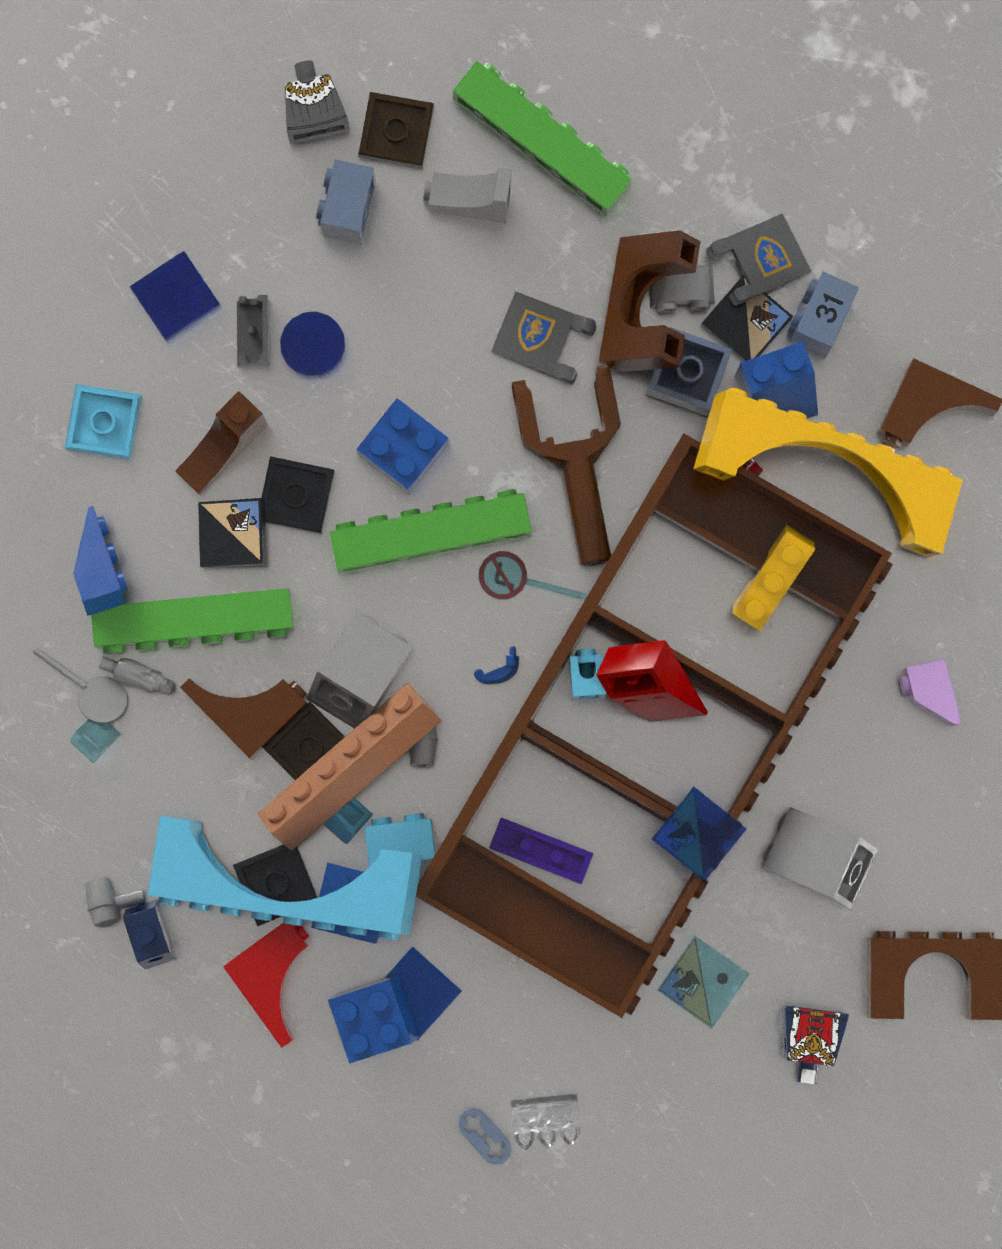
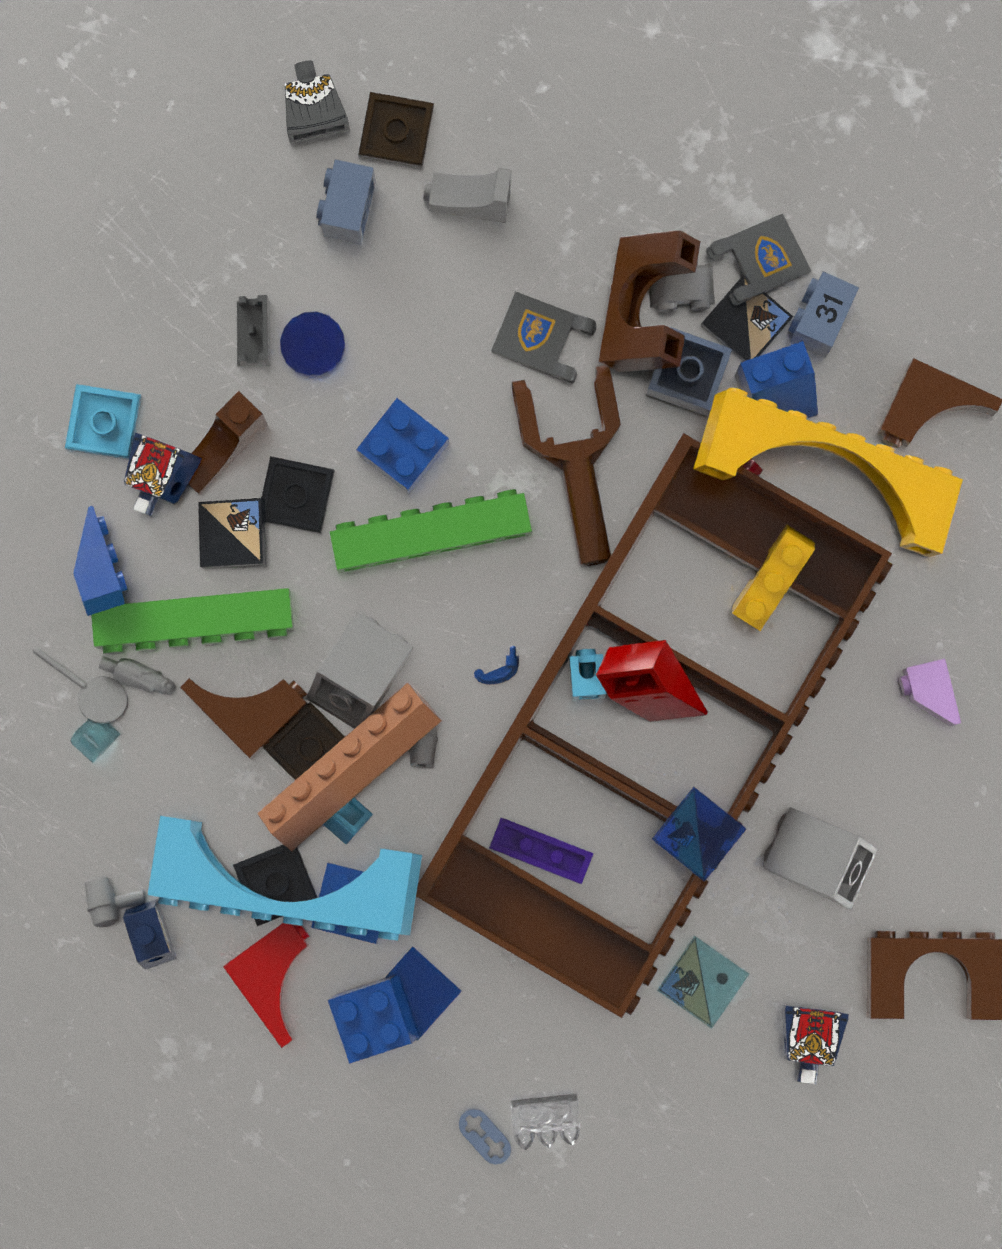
clear blue tile [129,251,221,342] -> none
medium azure brick [365,813,435,867] -> none
bright green brick [453,61,632,217] -> none
clear light blue piece [478,551,587,600] -> none
none -> torso [124,433,202,516]

